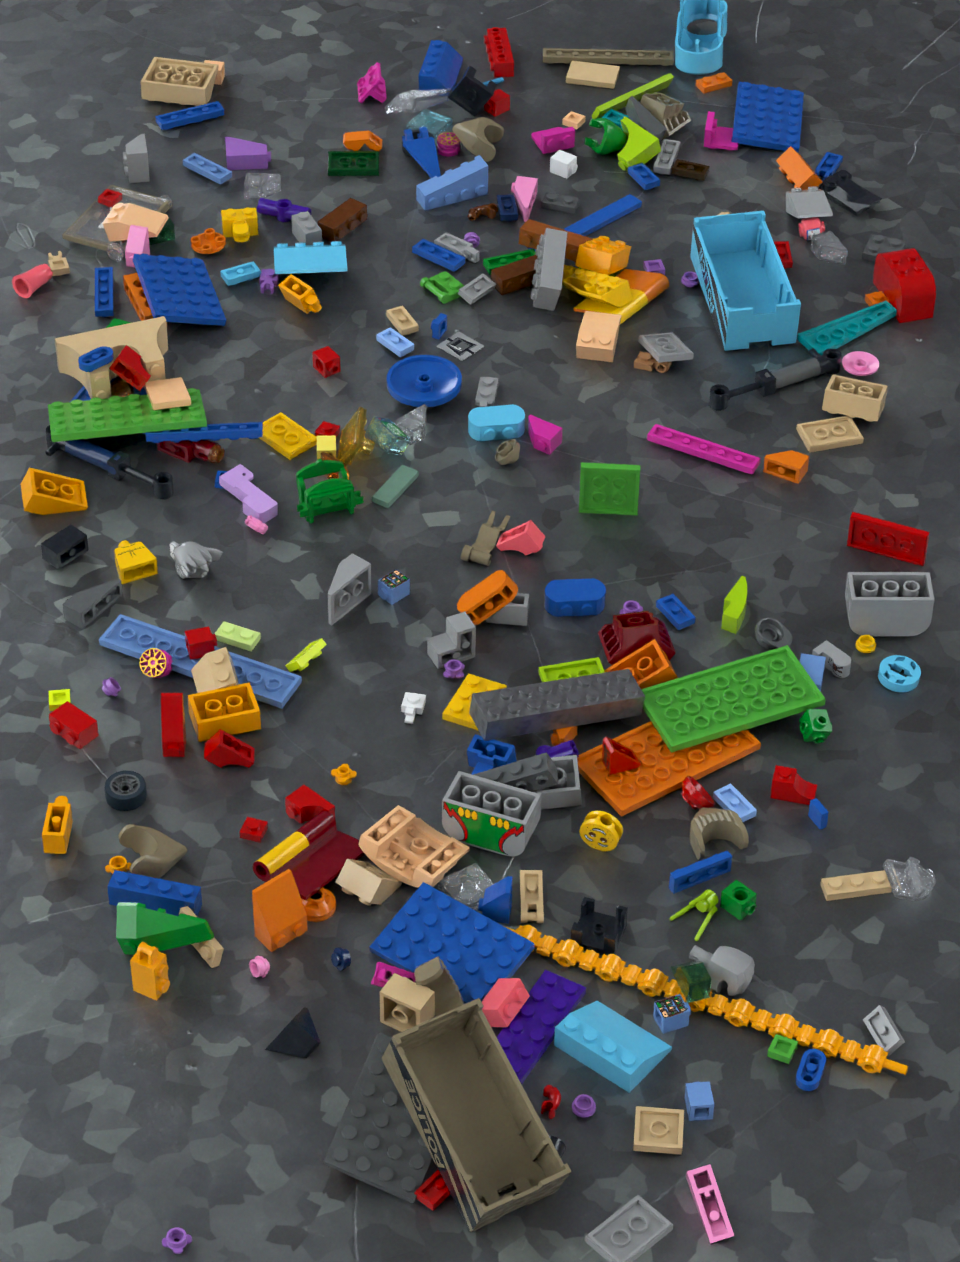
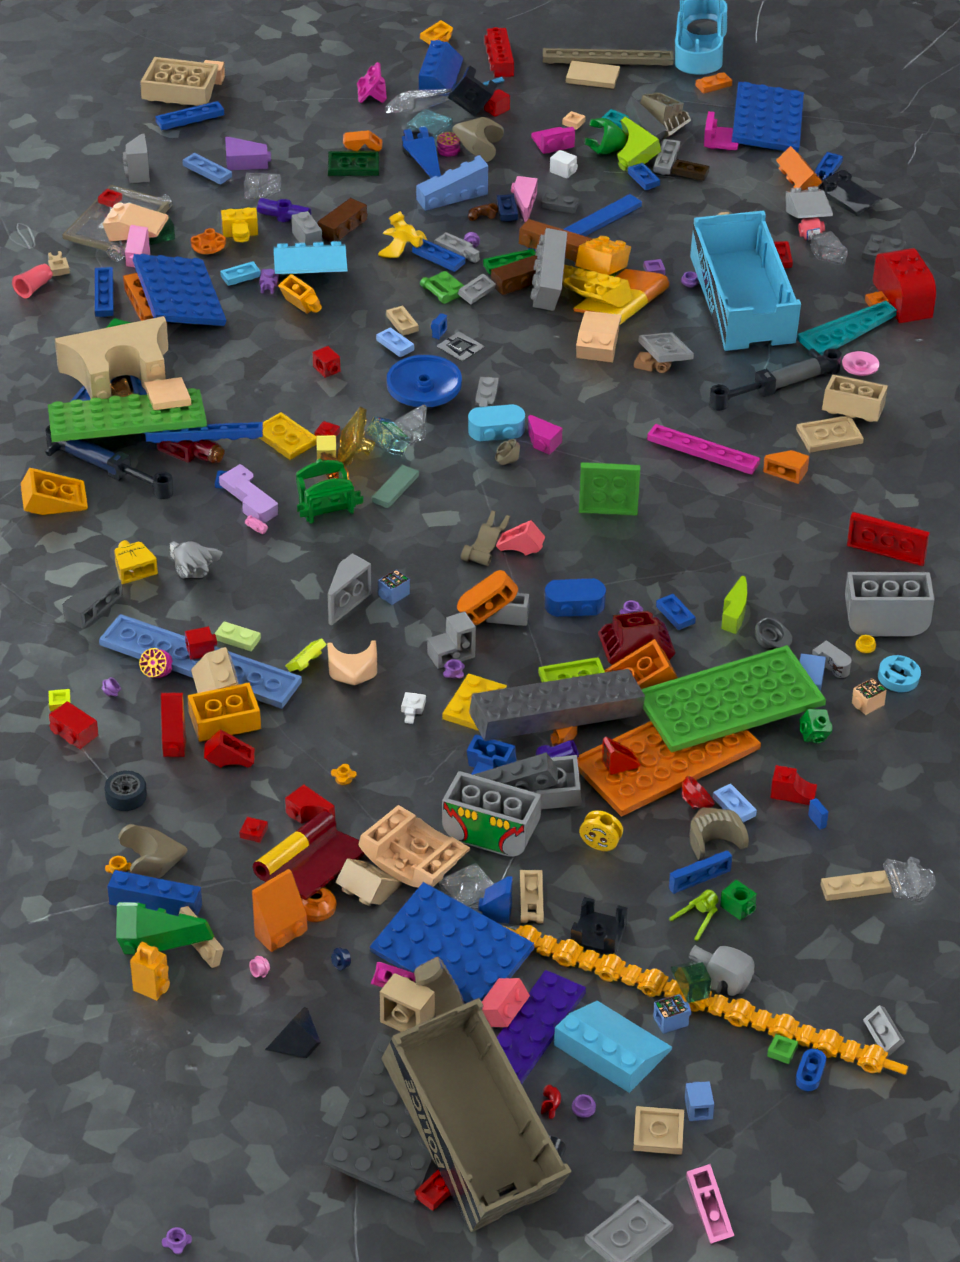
black brick [41,524,89,569] -> none
light orange brick [42,796,73,854] -> none
blue plate [78,346,114,372] -> none
red arch [109,345,151,391] -> none
lime tile [592,73,674,119] -> none
none -> light nougat animal [327,640,377,686]
none -> yellow animal [378,211,427,258]
none -> light orange wing [420,20,453,45]
none -> light nougat brick [852,678,887,715]

